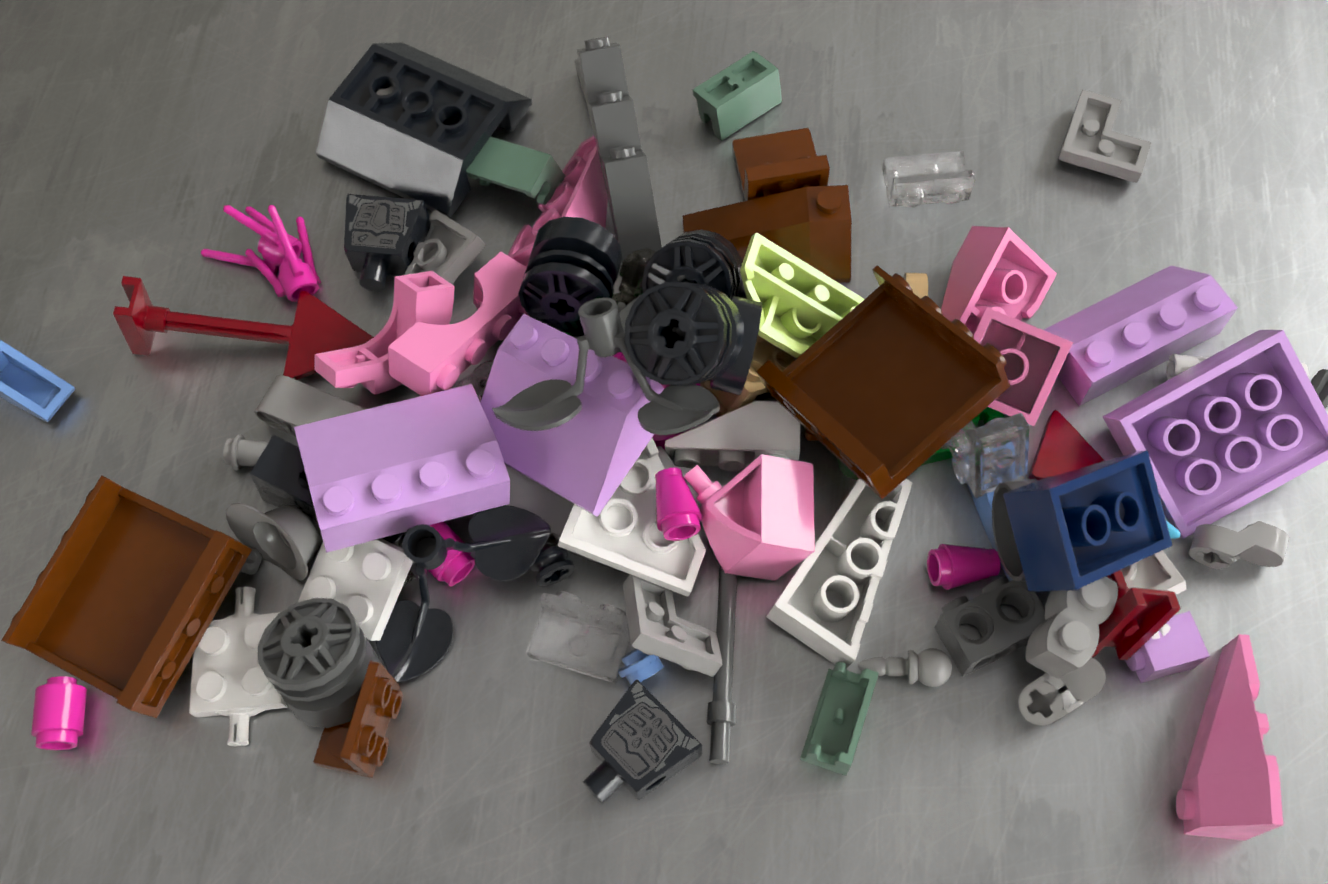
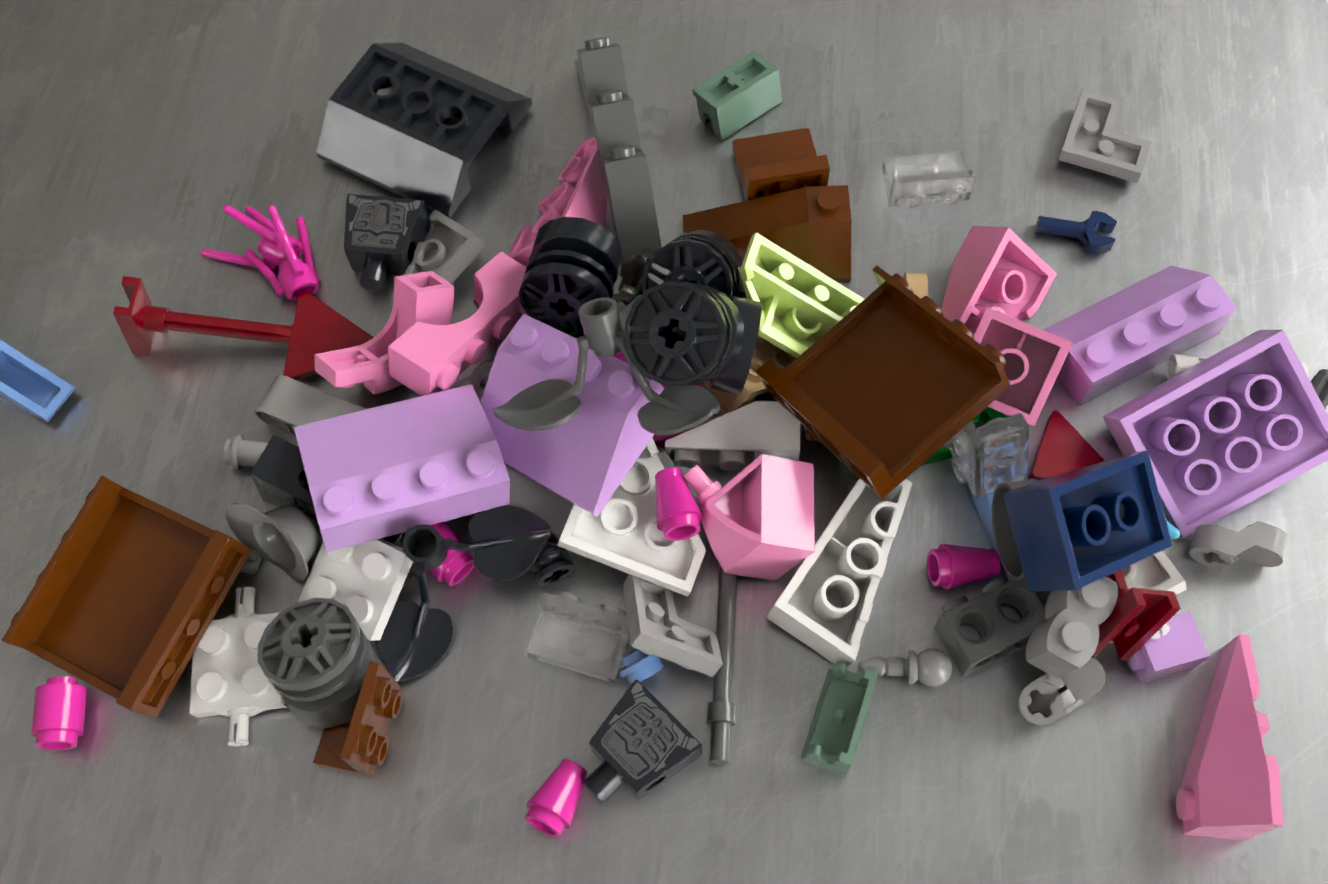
sand green hinge [466,137,565,205] -> none
none -> dark pink cone [525,759,587,838]
none -> dark blue bar [1036,211,1117,255]

